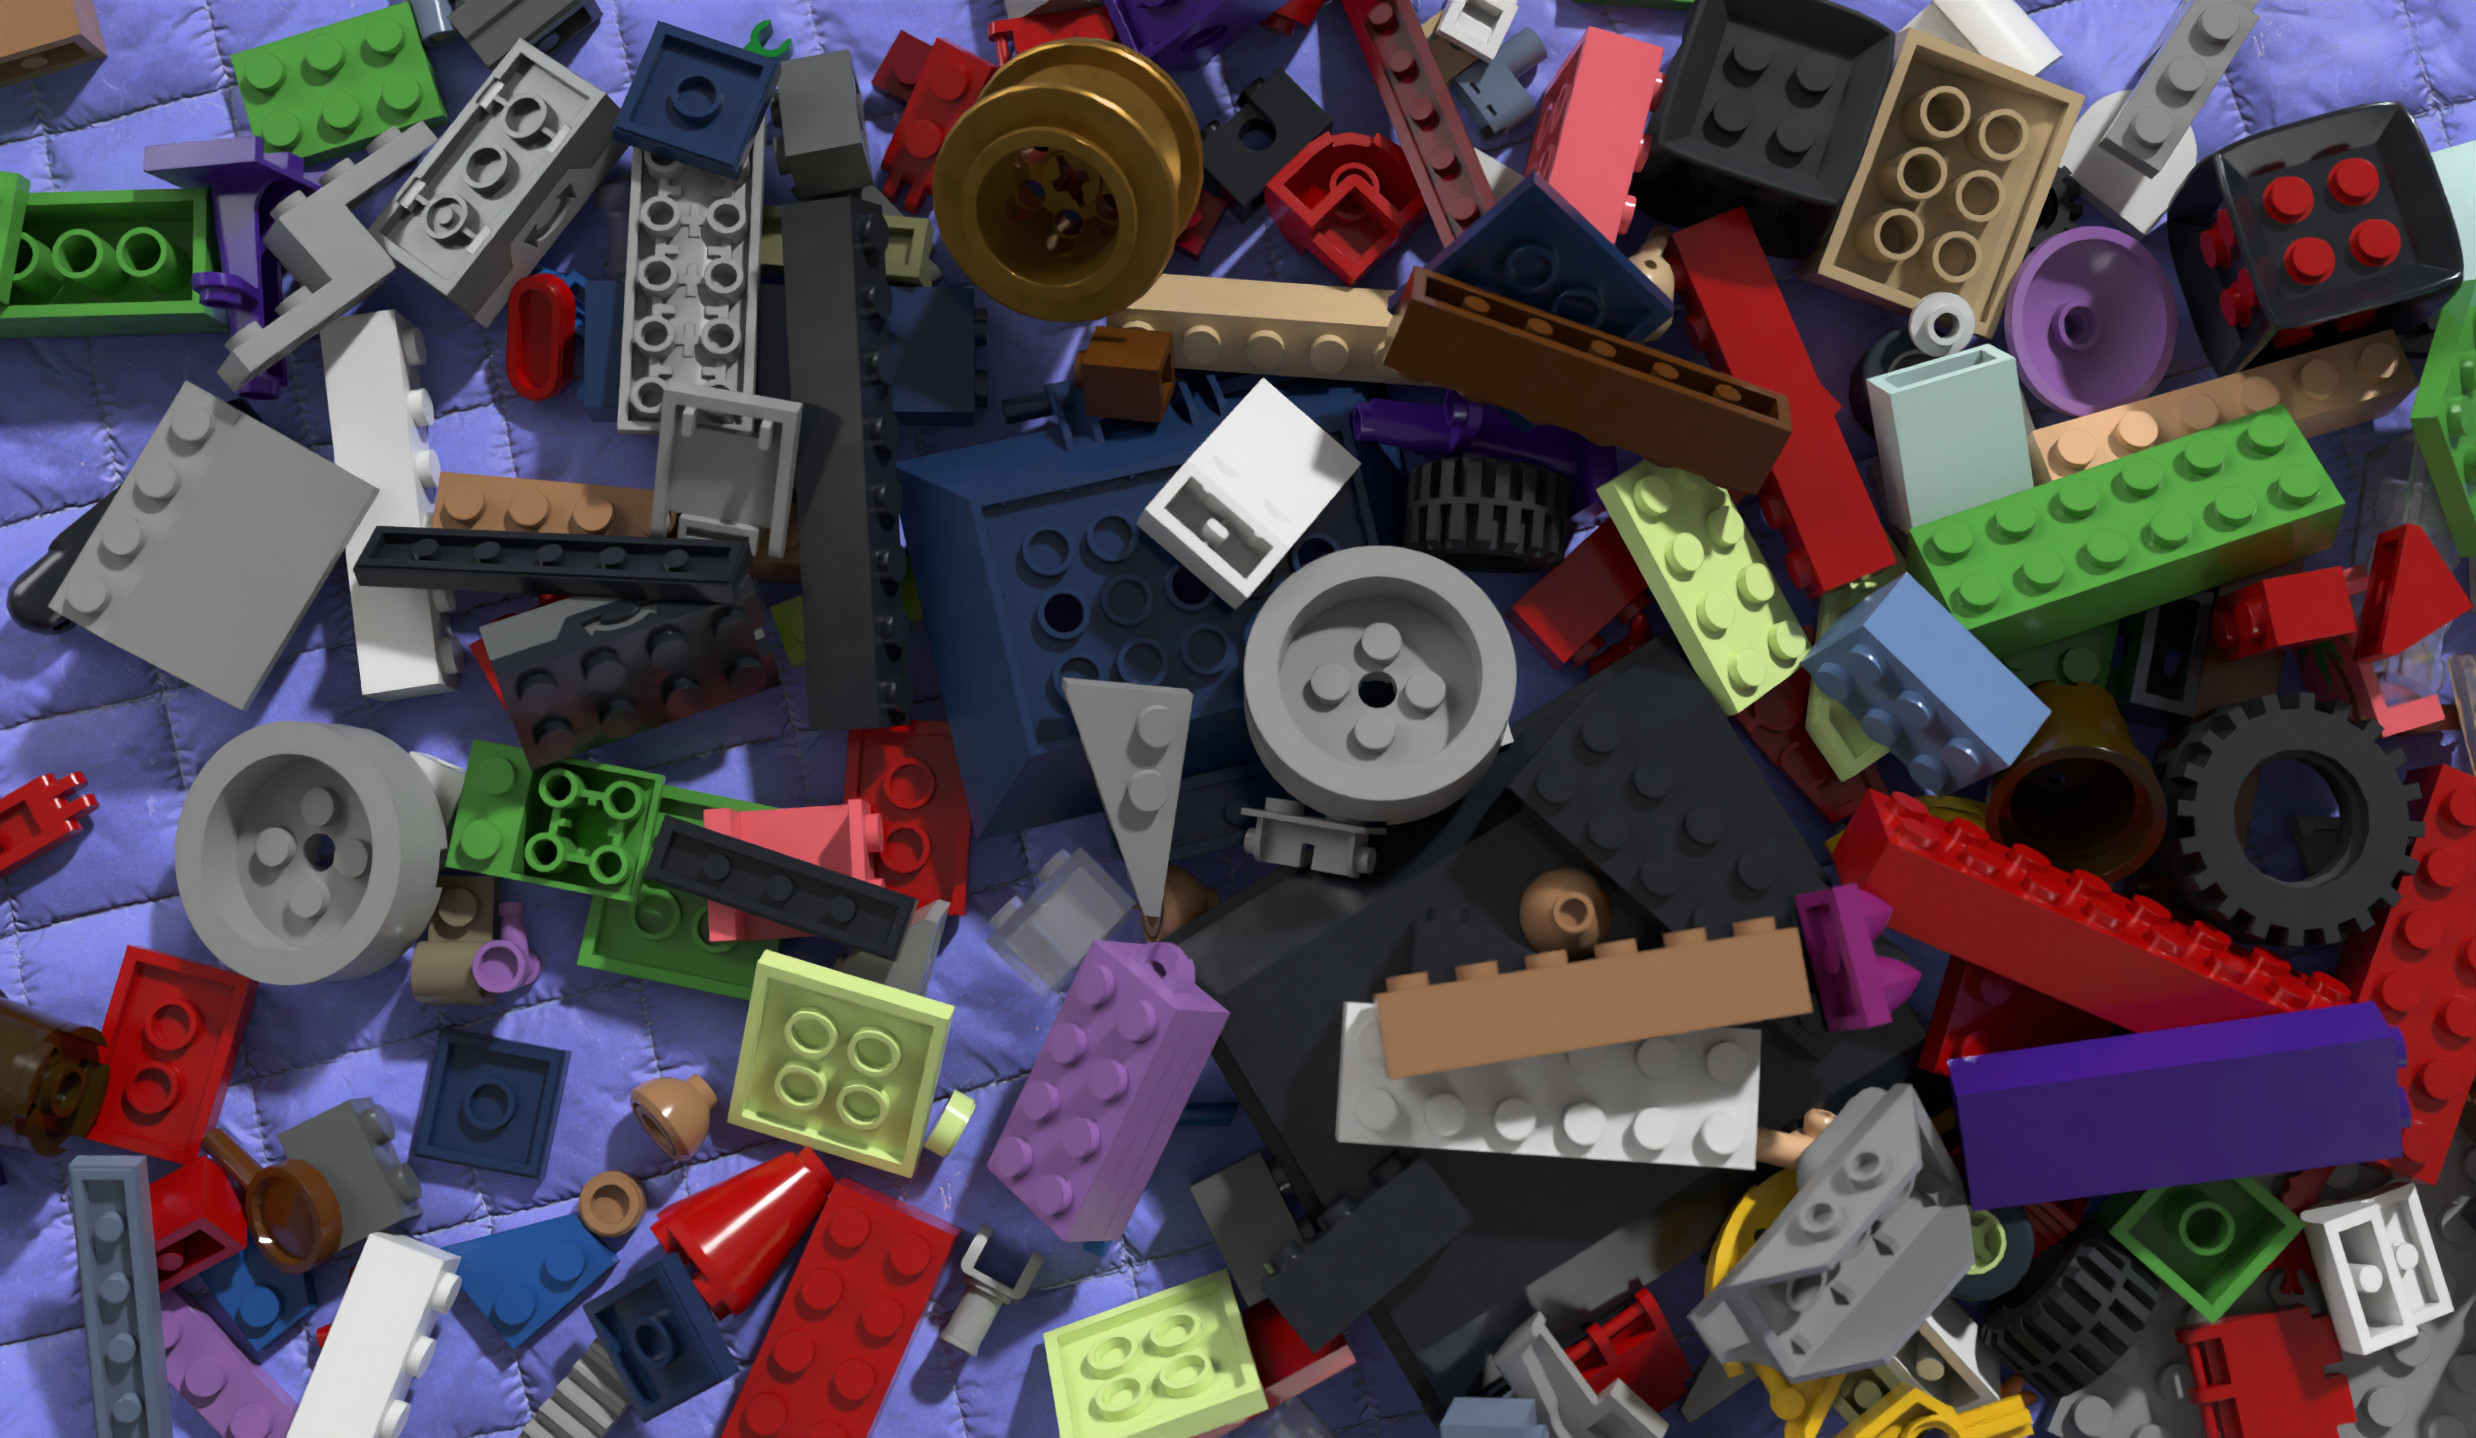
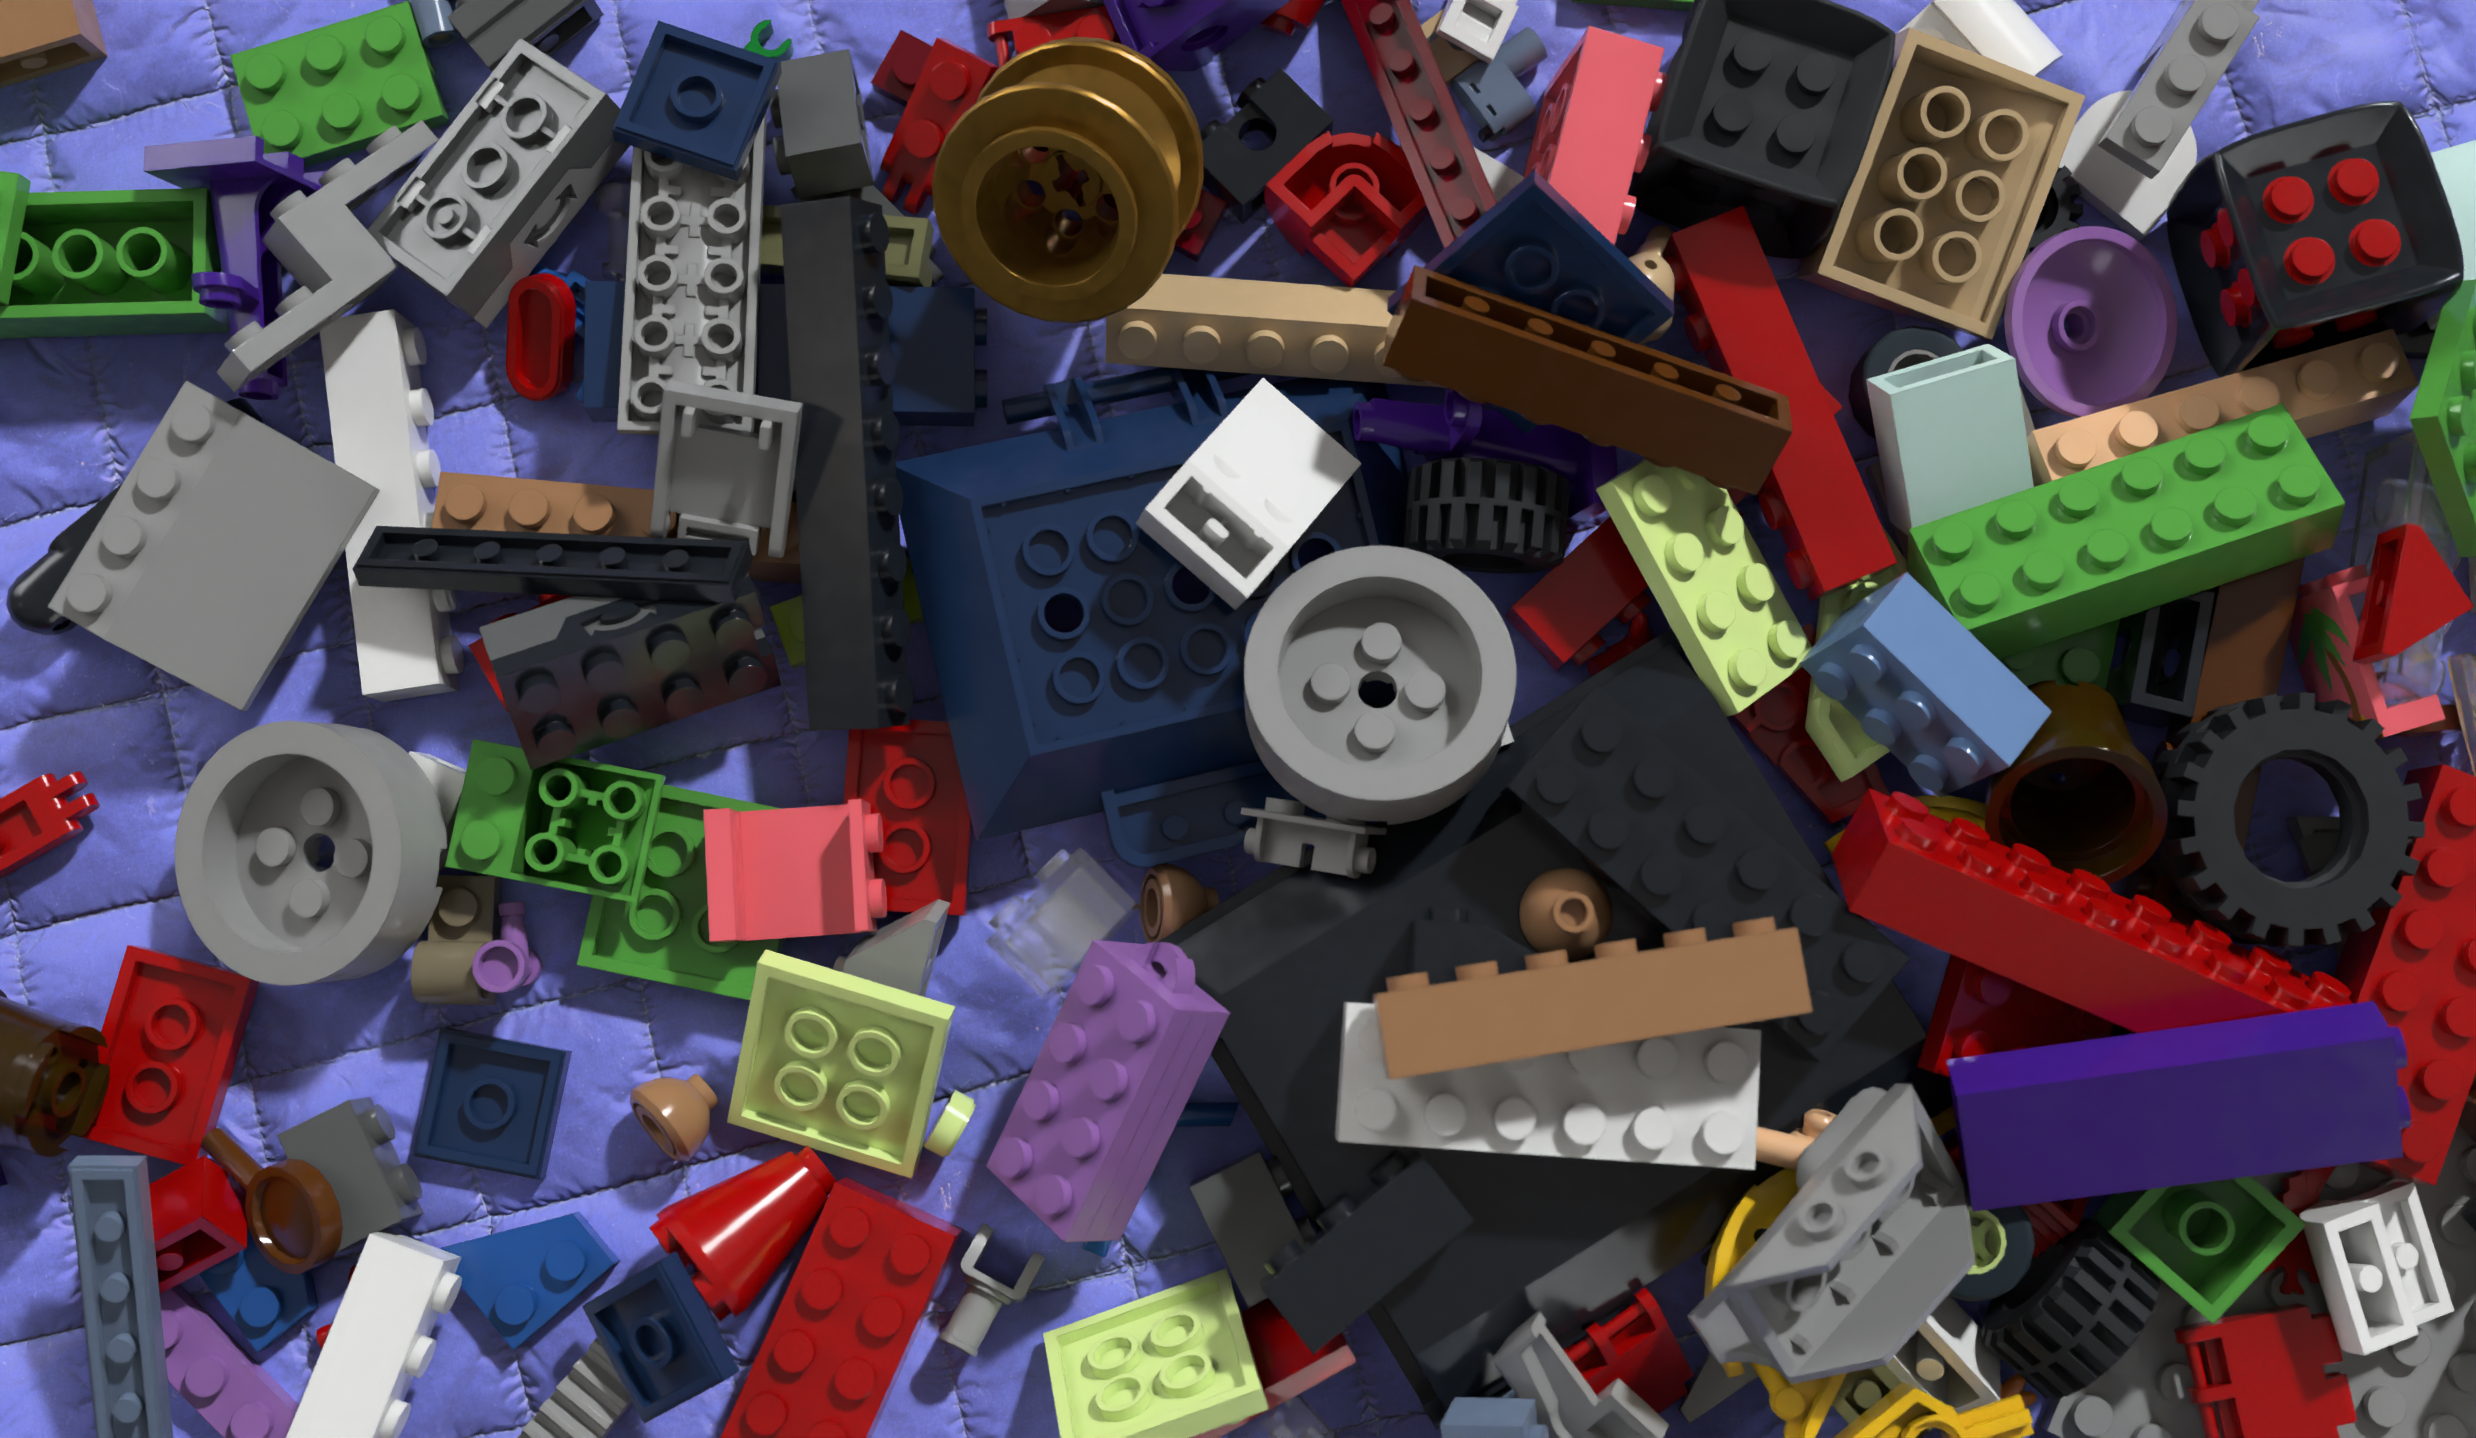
medium nougat tile [578,1170,648,1237] -> none
black tile [643,815,919,962] -> none
light grey wing [1061,677,1193,917] -> none
reddish brown brick [1074,326,1176,423] -> none
magenta tile [1794,883,1922,1032] -> none
white plate [1908,292,1975,357] -> none
red brick [2210,566,2357,663] -> none

